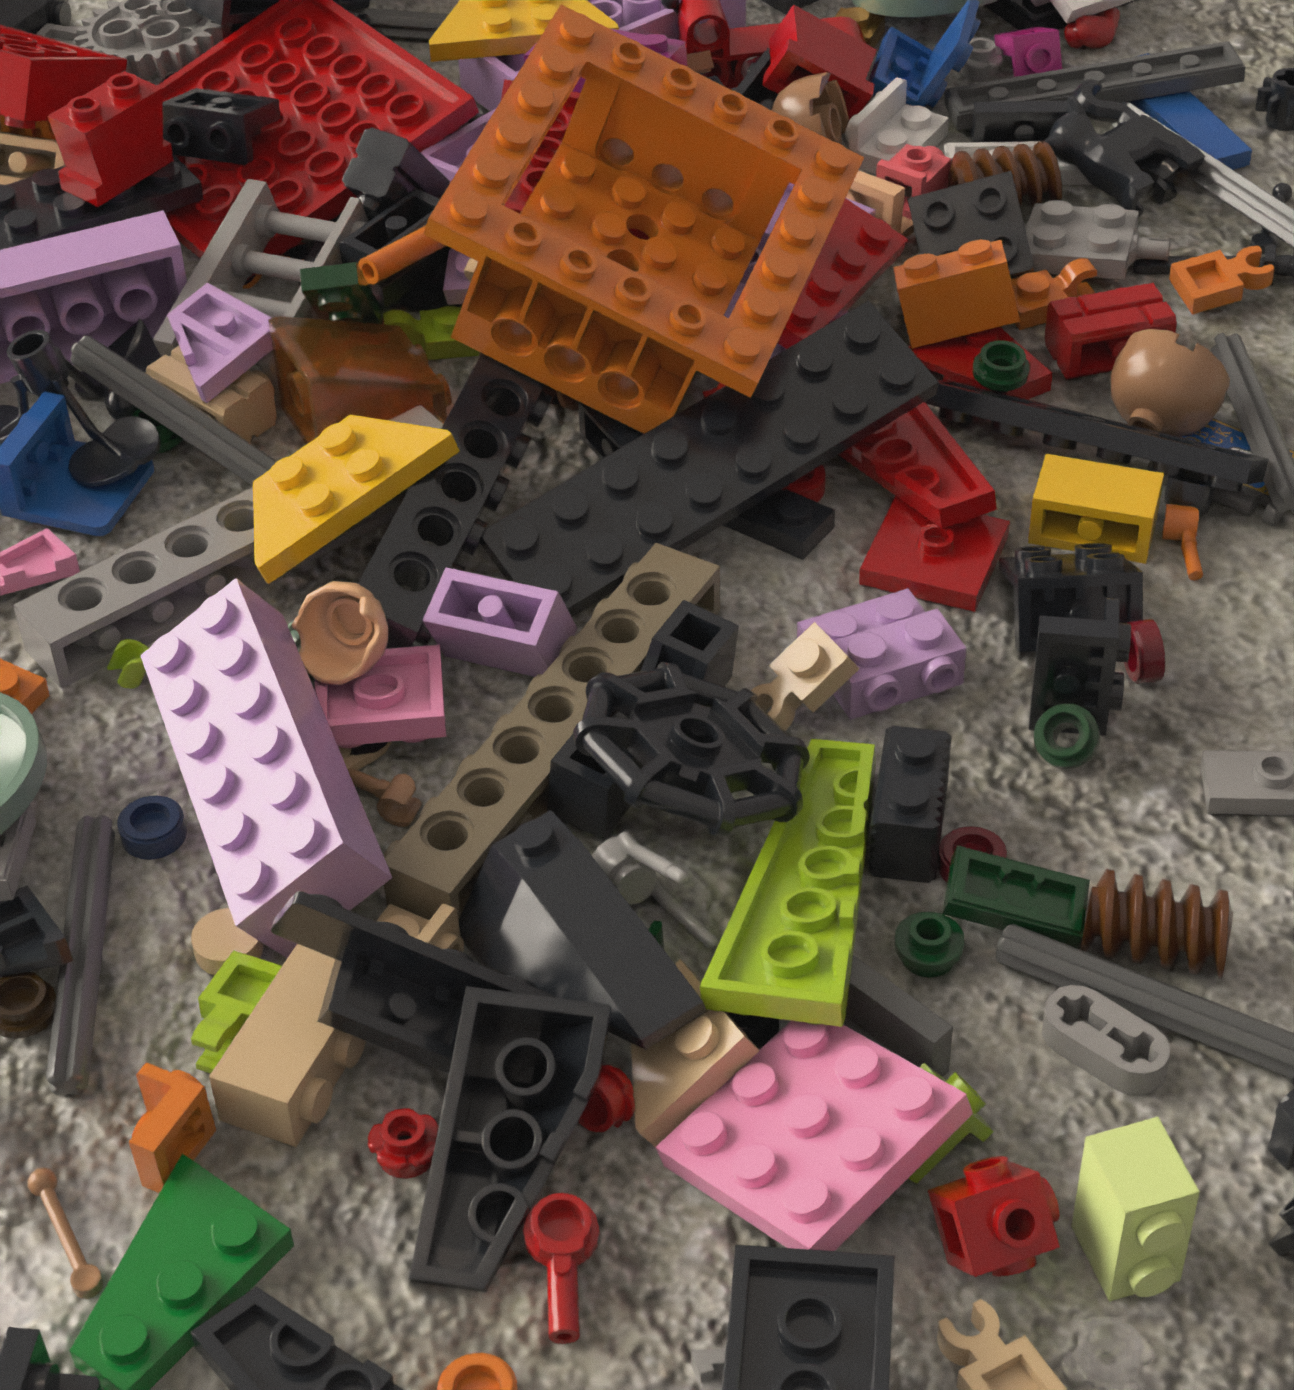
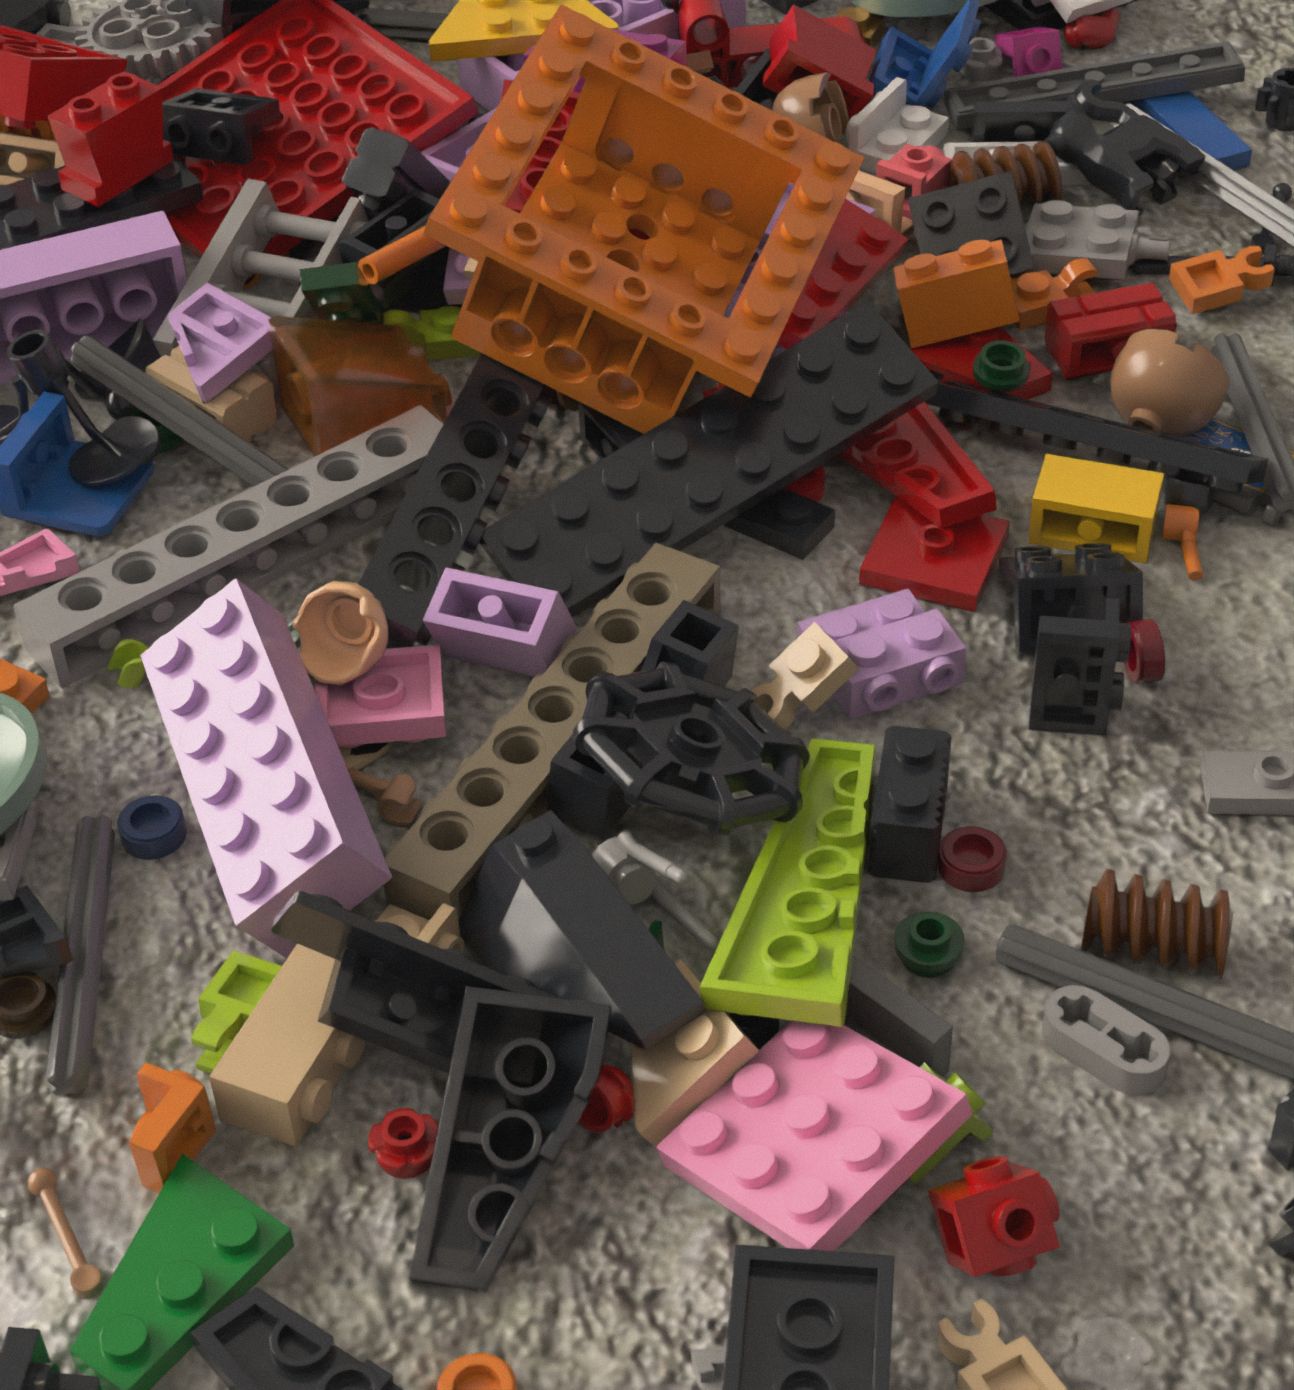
tan tile [191,908,263,975] -> none
yellow wing [253,415,460,584] -> none
red plate [523,1193,600,1344] -> none
dark green plate [942,845,1090,948] -> none
dark green plate [1034,704,1100,769] -> none
yellowish green brick [1071,1117,1200,1302] -> none

